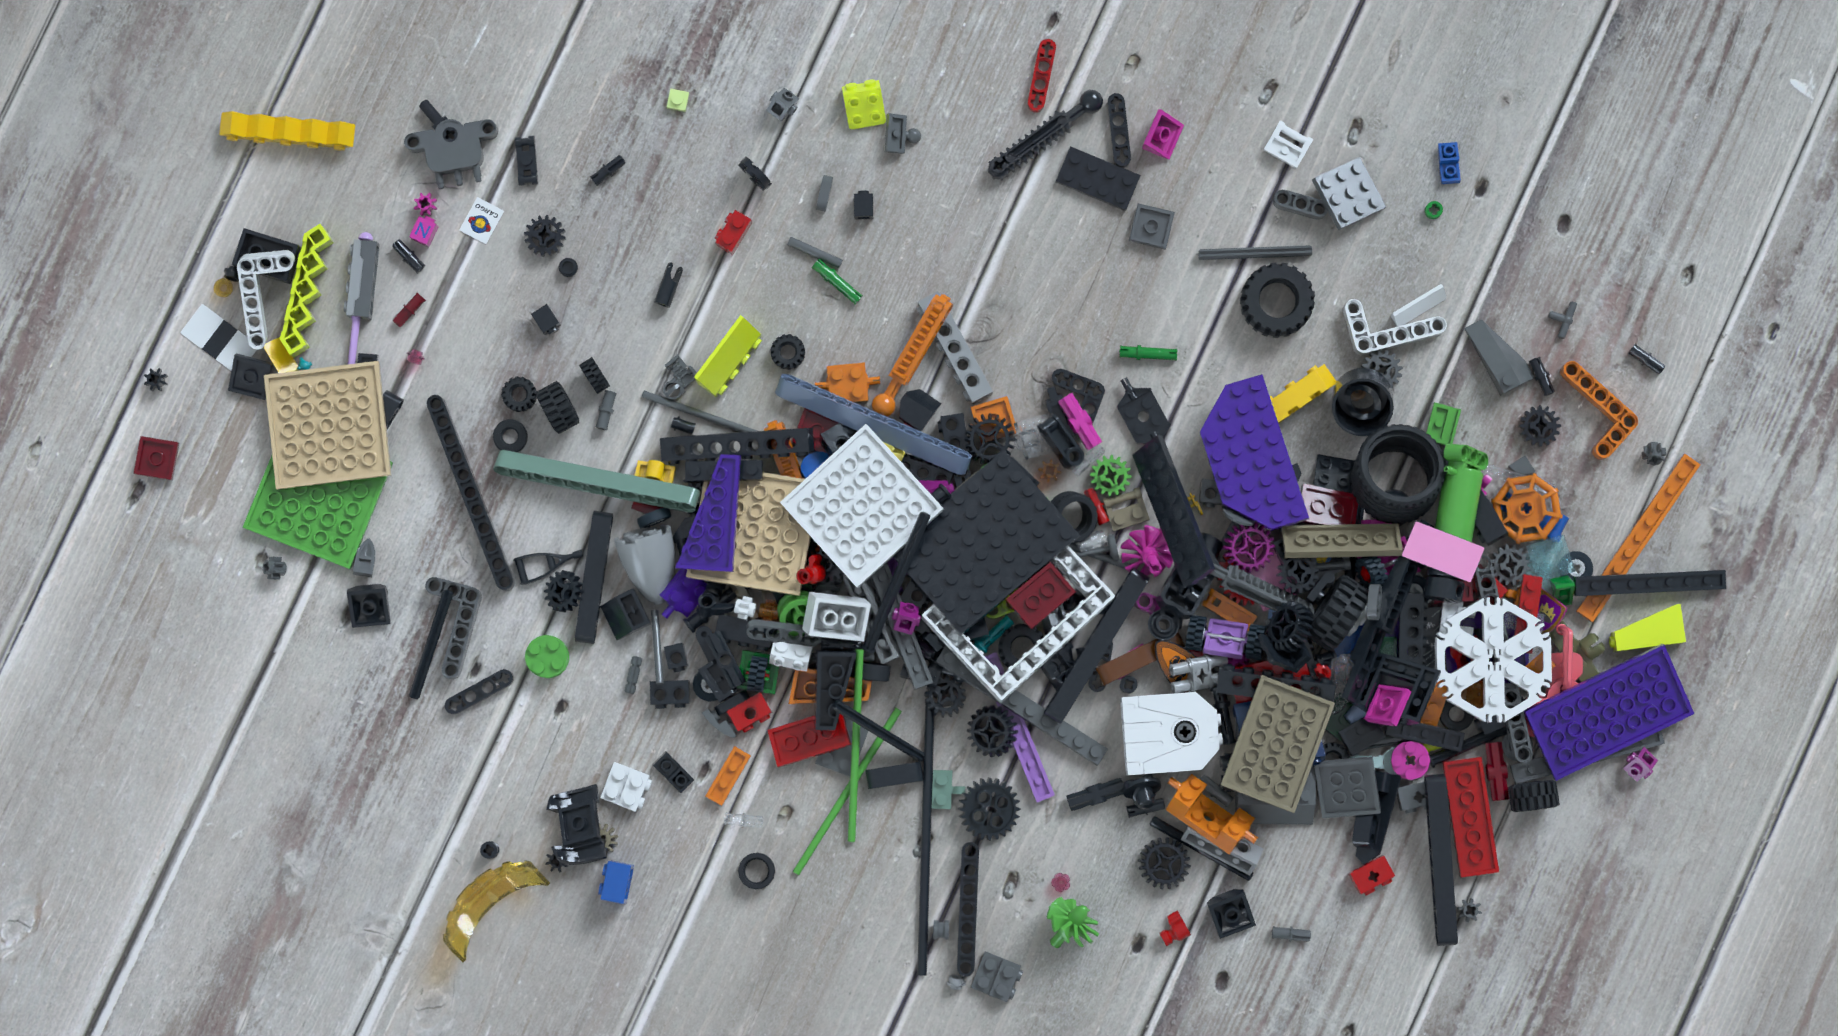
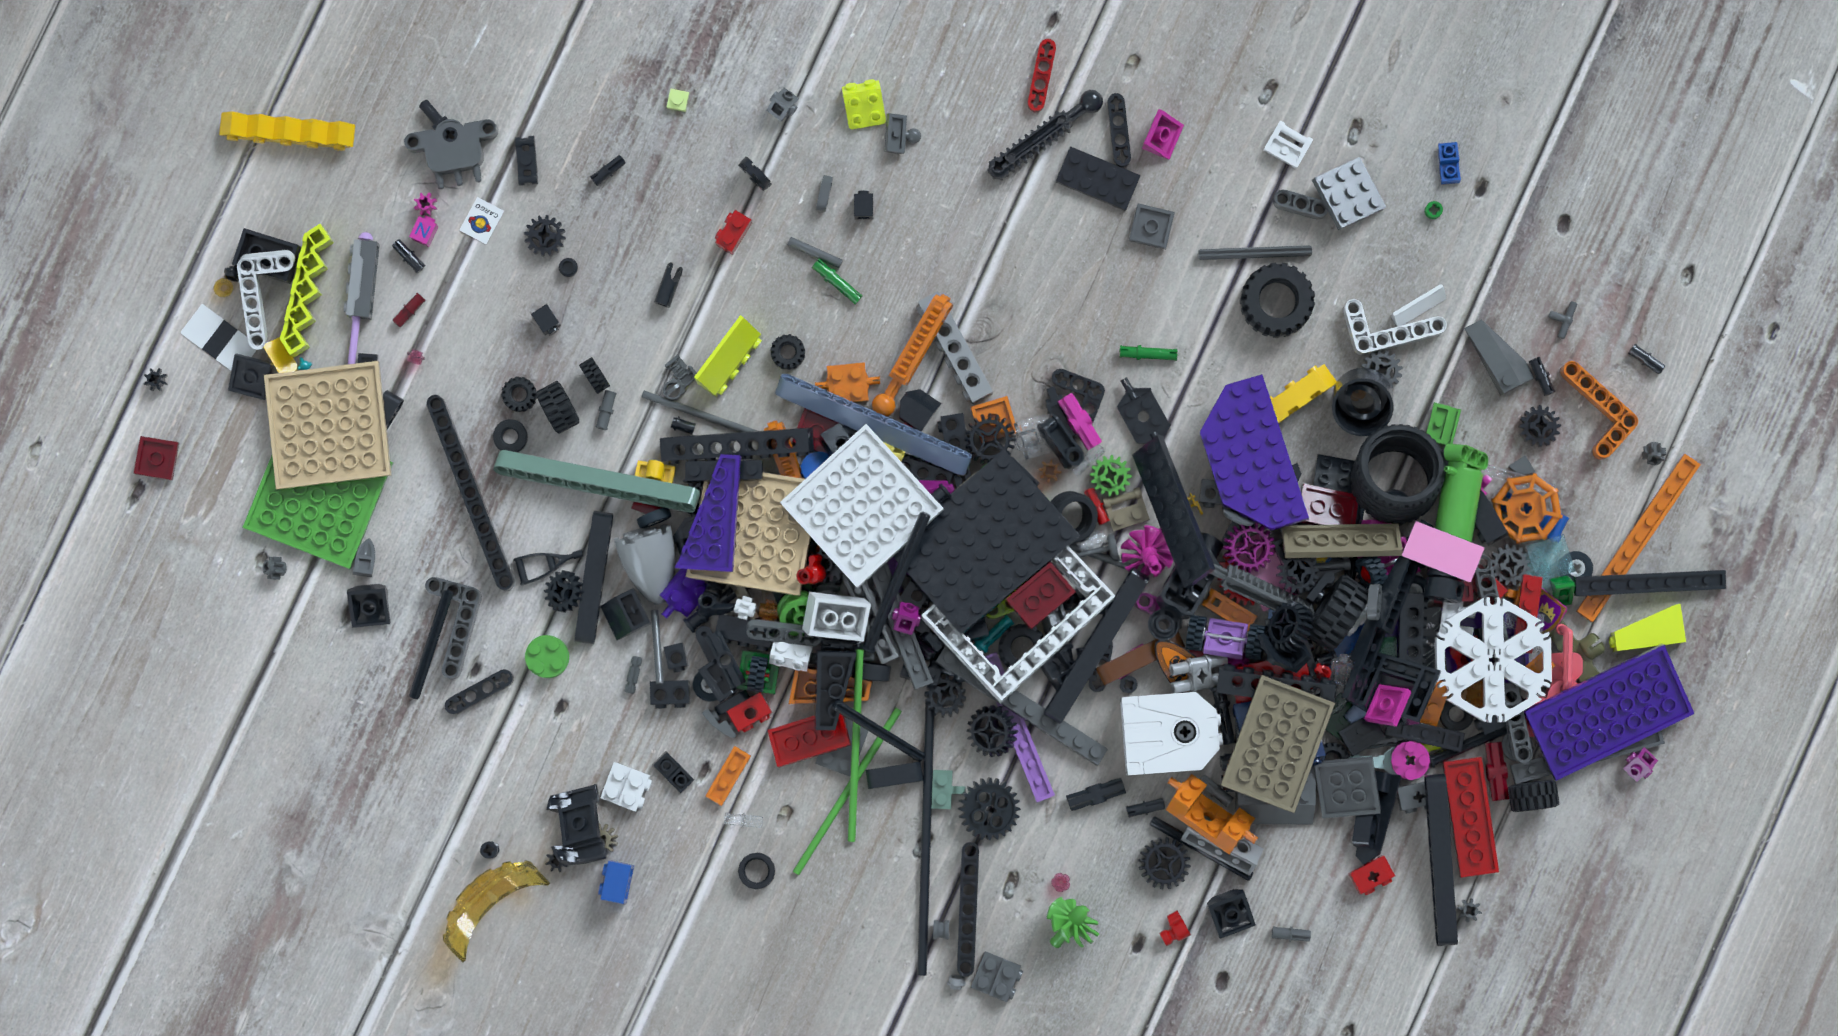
black plate [1123,774,1161,809] -> none

